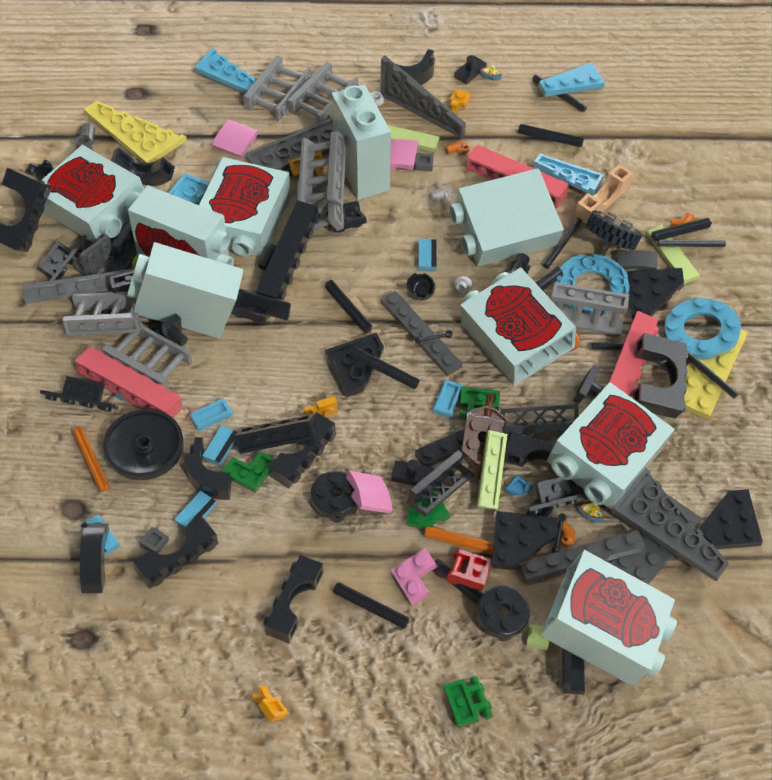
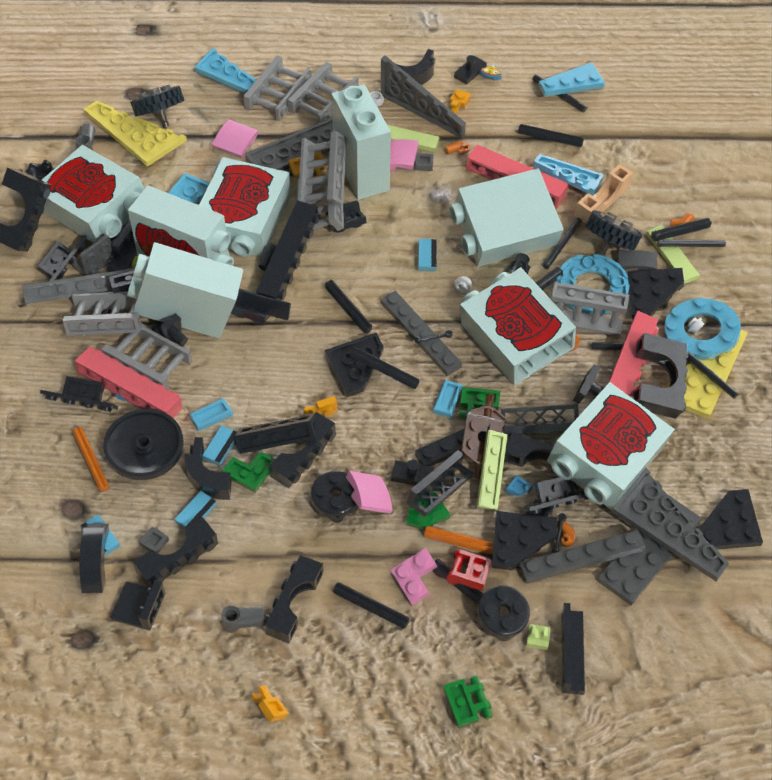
black arch [111,147,175,186] -> none
black hair [406,273,436,301] -> none
light aqua brick [540,550,677,686] -> none
tile [577,503,604,523] -> none
none -> black bracket [111,580,166,631]
none -> black wheel [130,84,185,128]
none -> dark grey piece [222,606,264,633]
none -> white plate [687,317,704,334]

